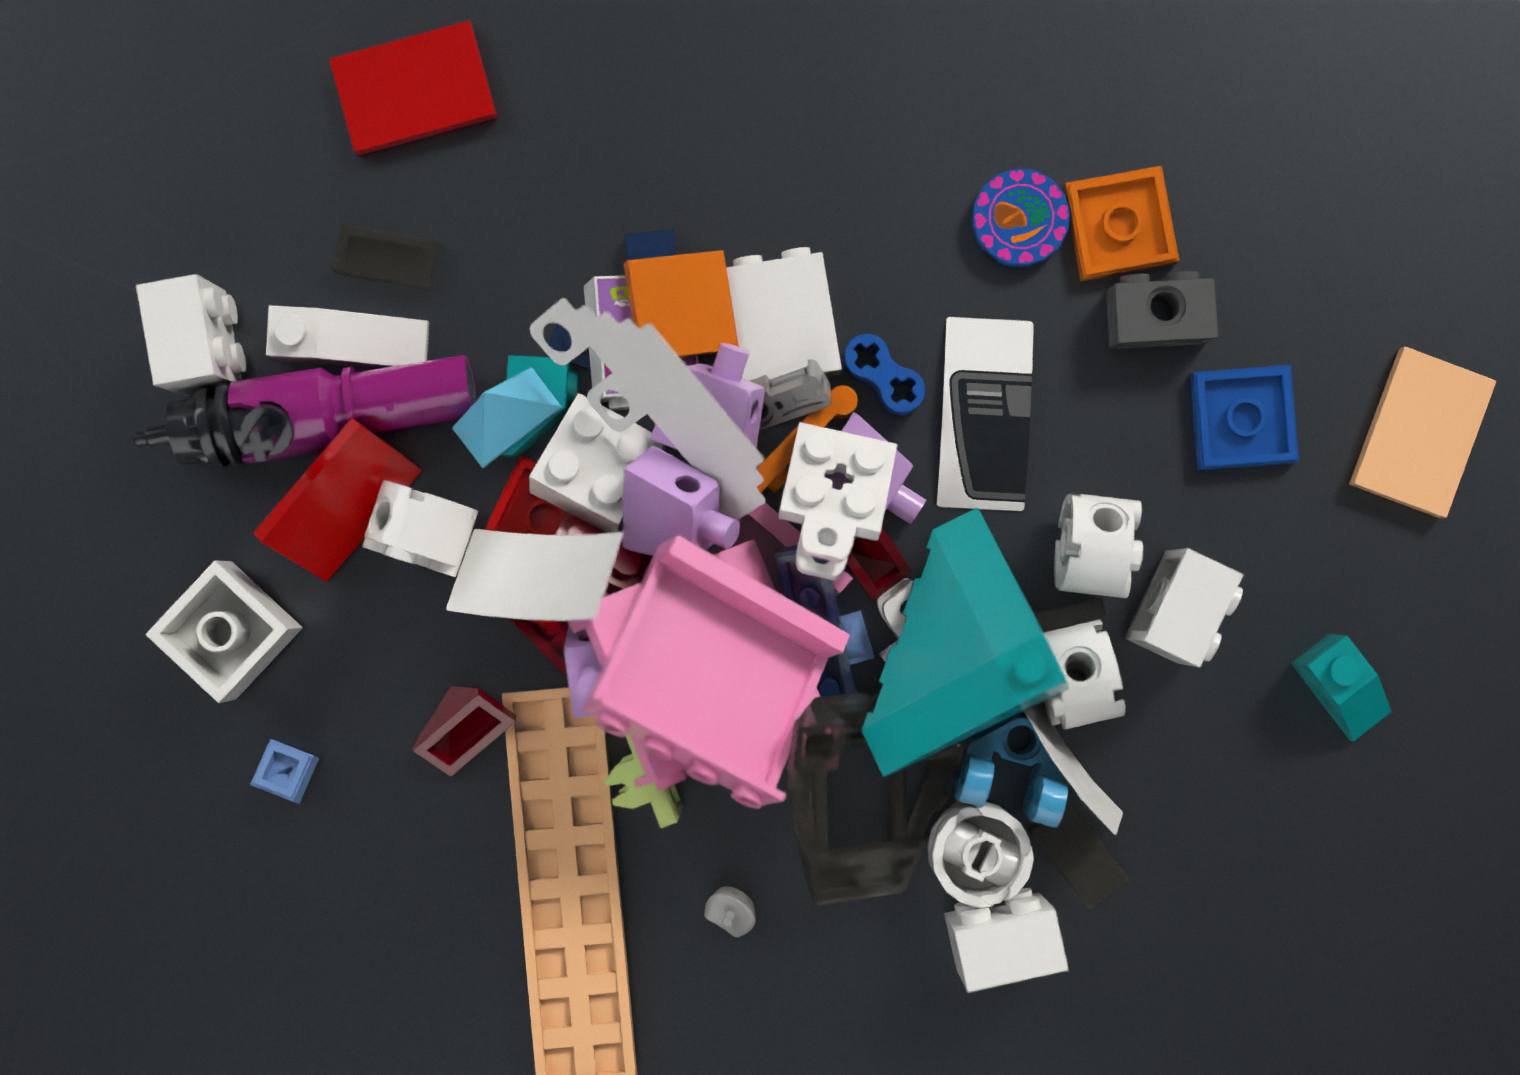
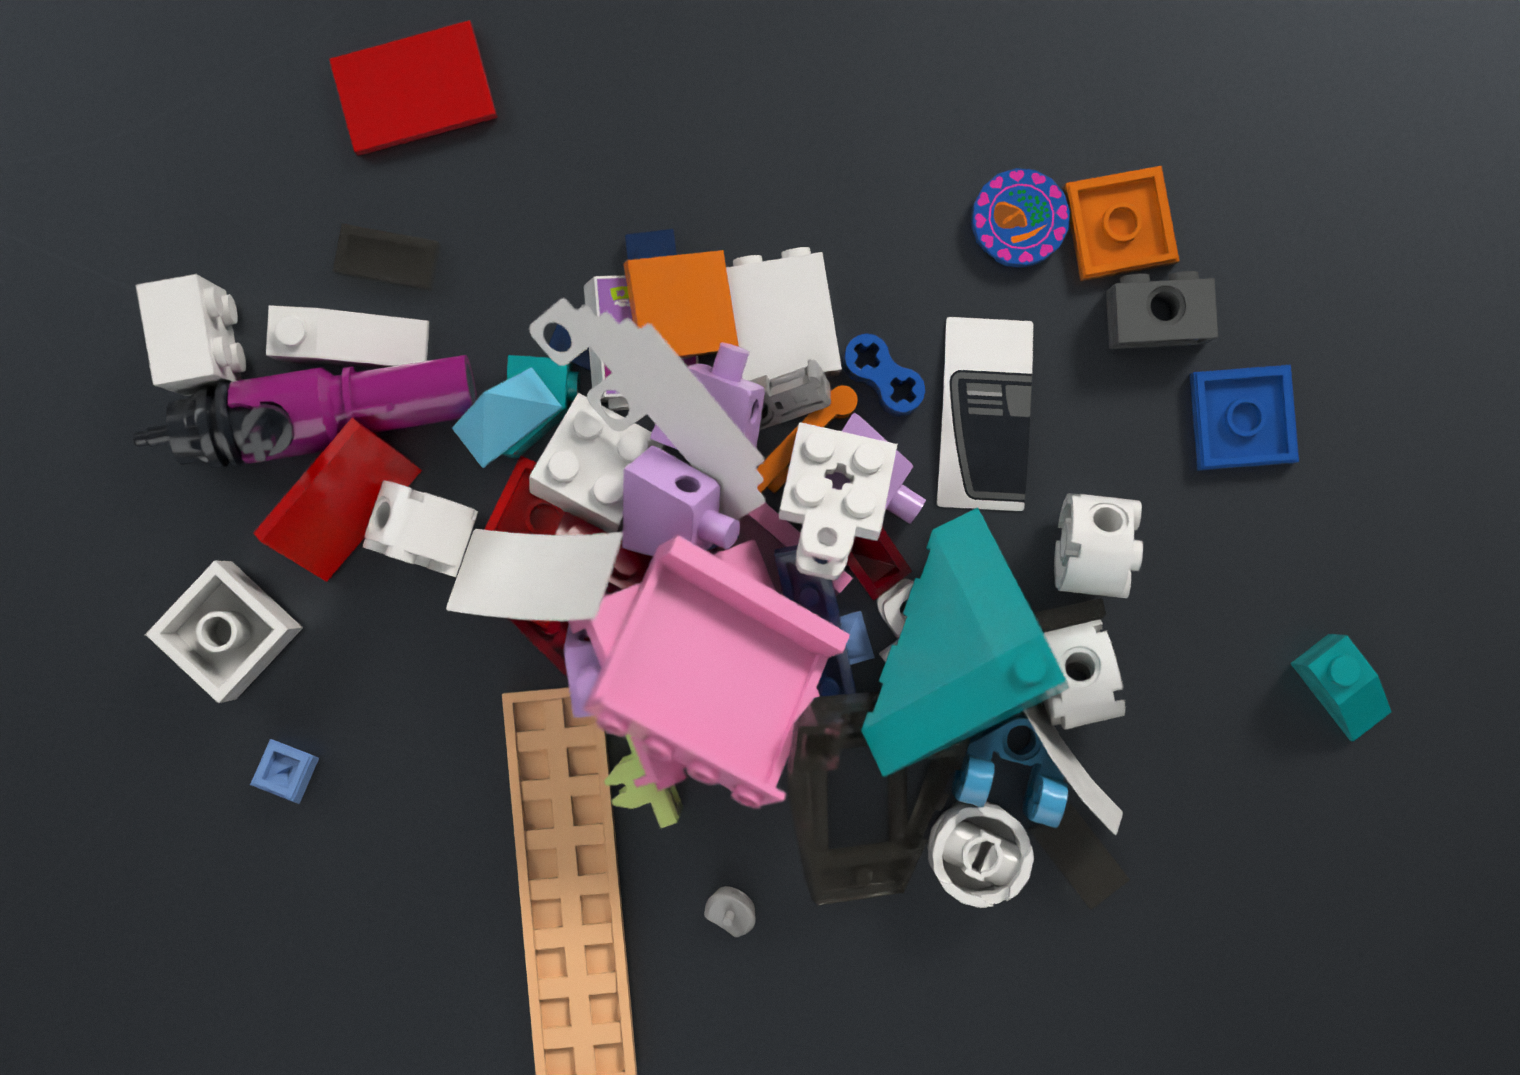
dark red slope [413,686,516,777] -> none
white brick [944,888,1068,992] -> none
white brick [1124,548,1243,667] -> none
light nougat tile [1349,346,1497,519] -> none

